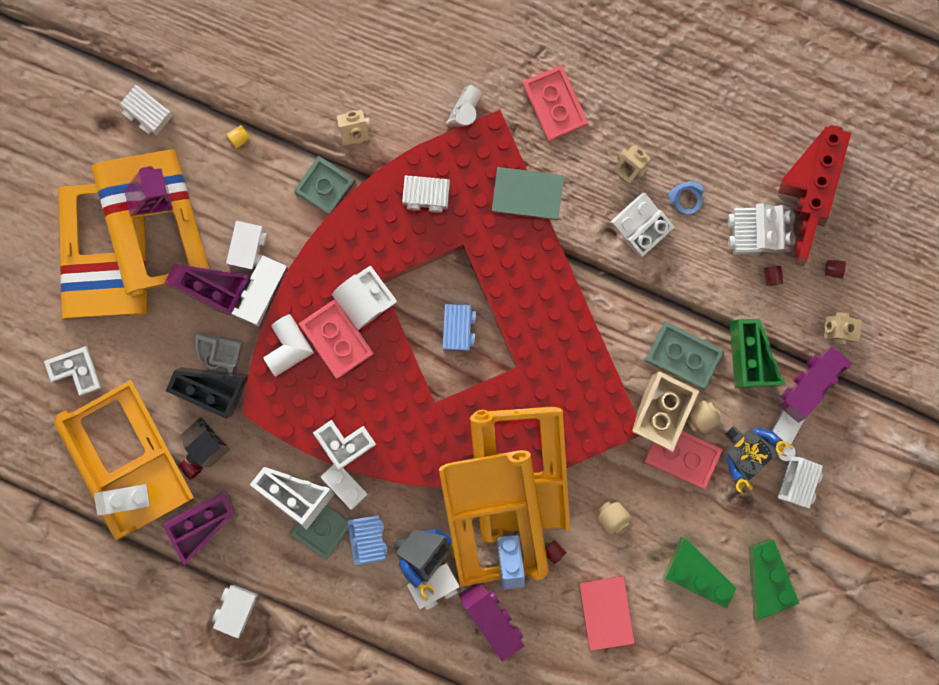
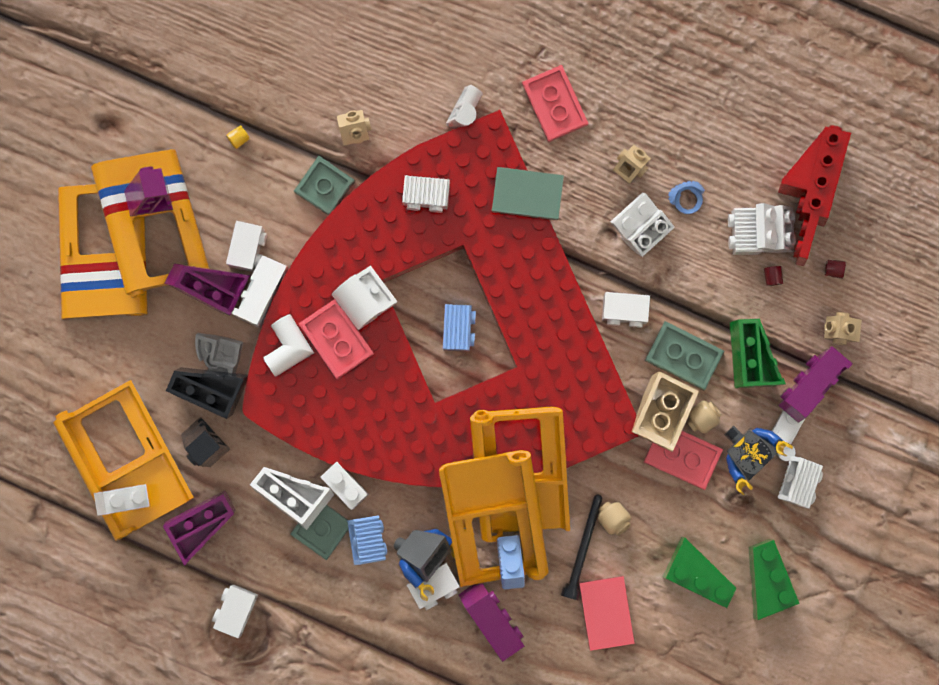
white brick [44,346,102,396] -> none
white brick [119,85,173,136] -> none
dark red hose [178,457,203,480] -> none
white brick [313,420,376,471] -> none
dark red hose [545,539,567,565] -> none
none -> black piece [561,494,602,601]
none -> white brick [602,292,650,328]

